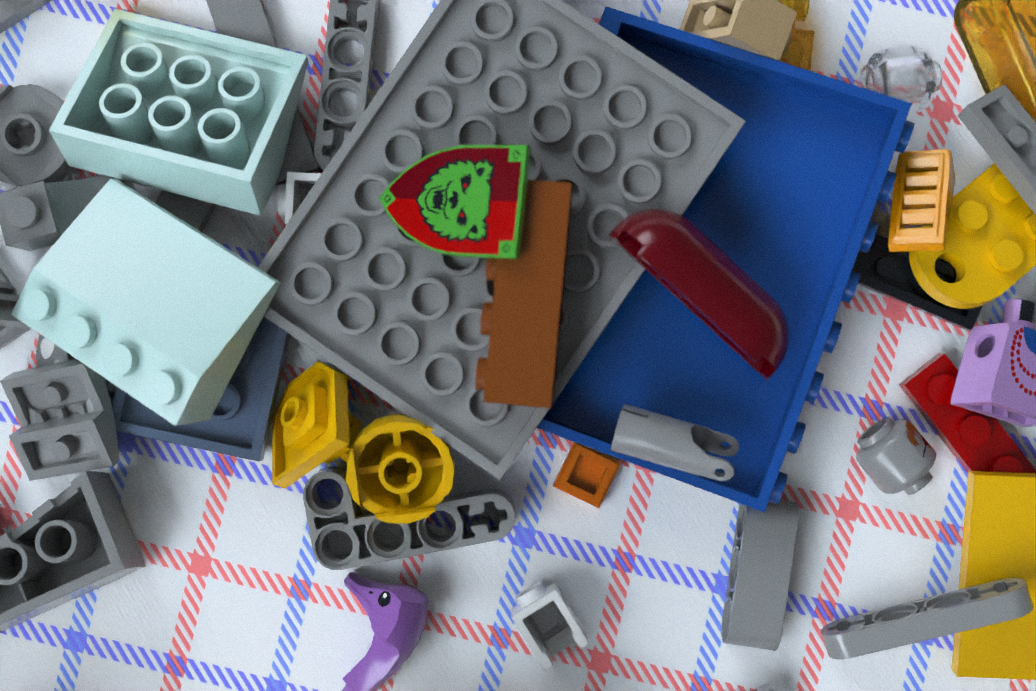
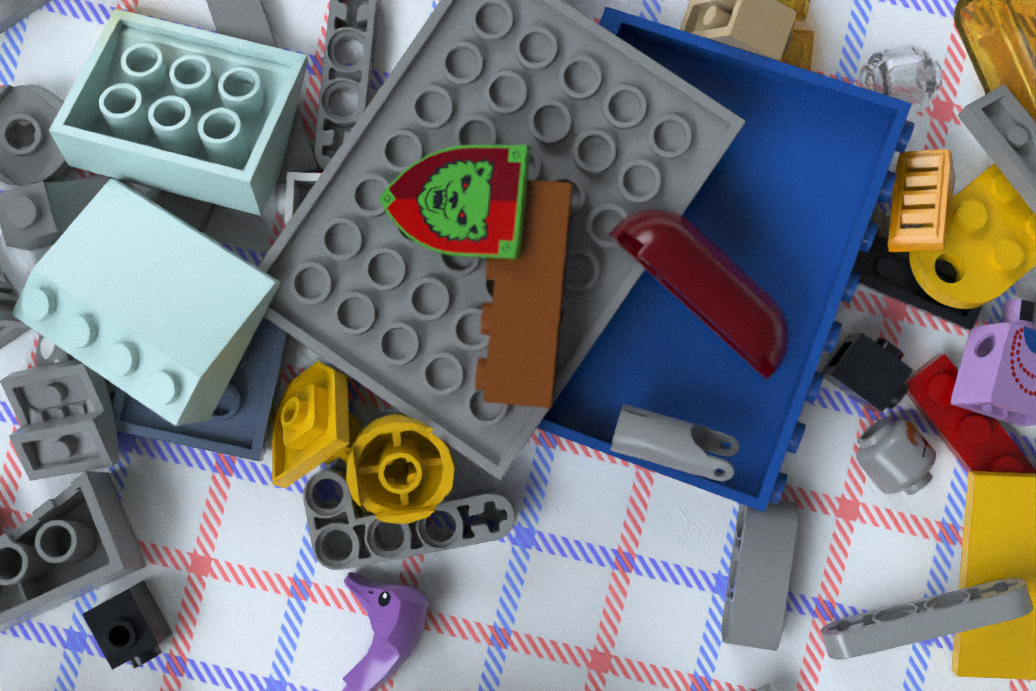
white window [511,581,589,671] -> none
orange tile [553,442,621,508] -> none
none -> black brick [82,580,173,670]
none -> black brick [821,333,913,412]

